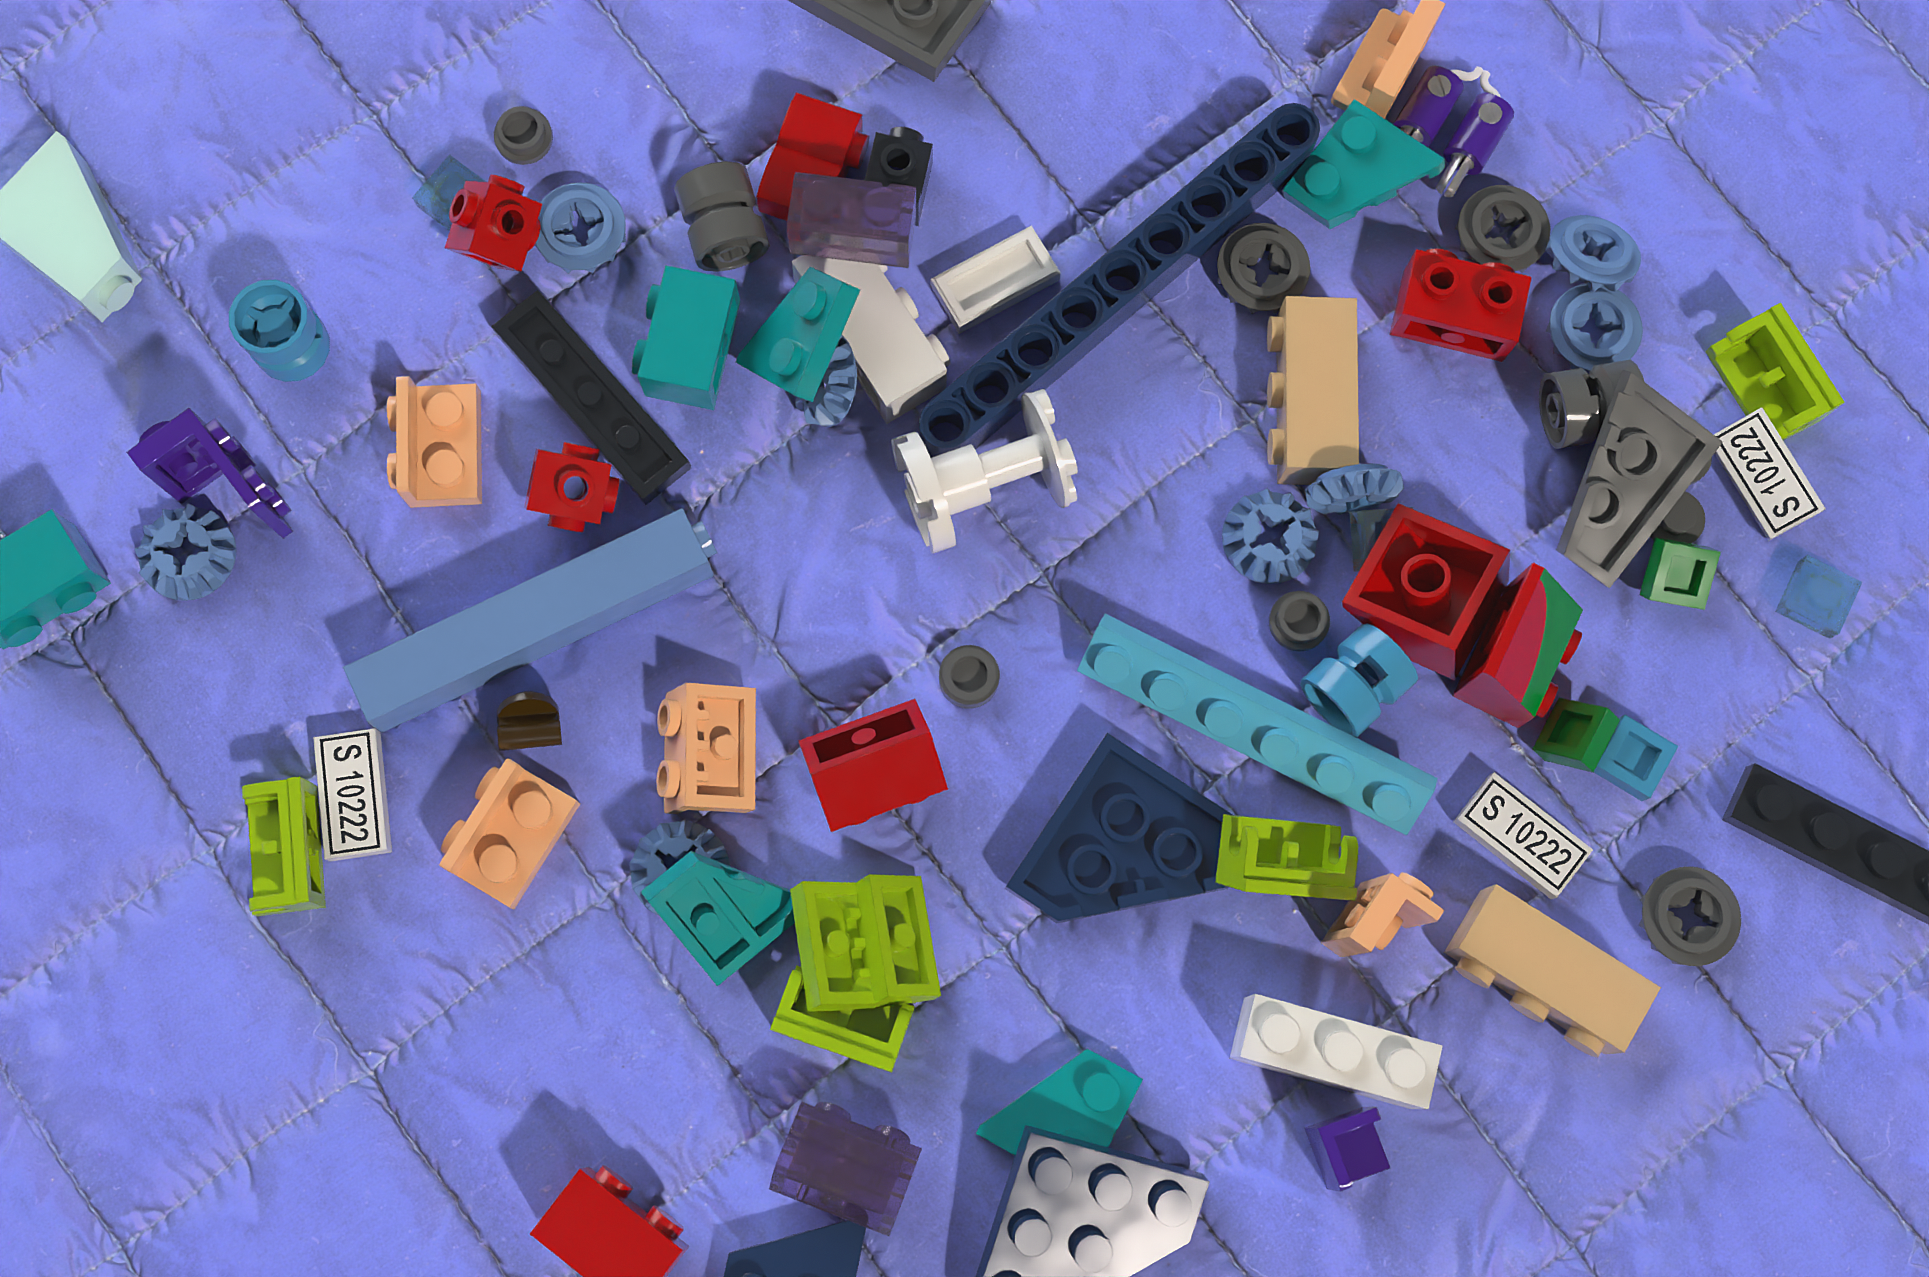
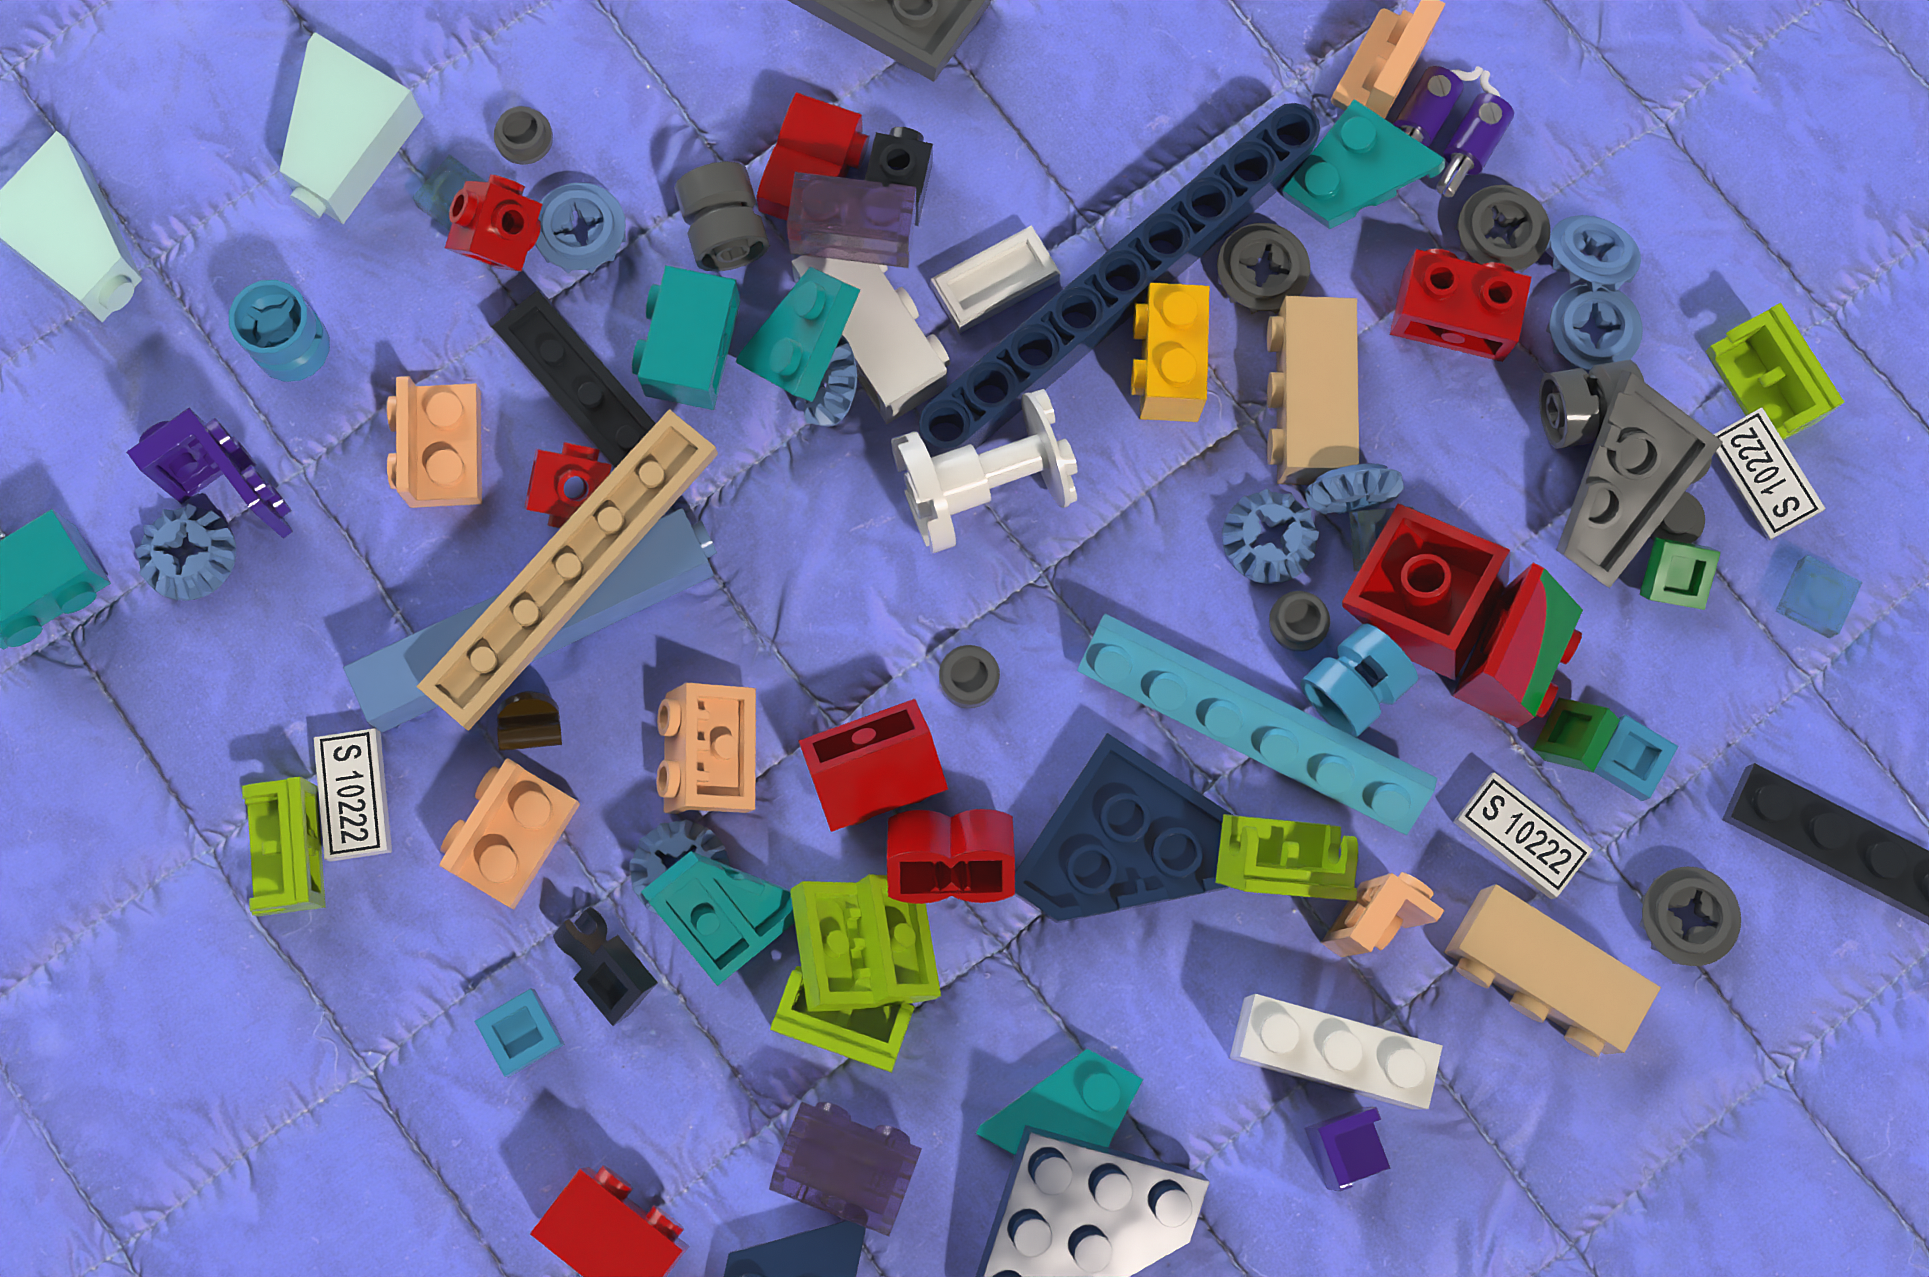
none -> light aqua slope [279,32,424,224]
none -> tan plate [416,409,718,731]
none -> dark azure plate [474,988,565,1077]
none -> black plate [553,907,658,1026]
none -> red brick [887,809,1015,904]
none -> yellow brick [1131,283,1210,422]

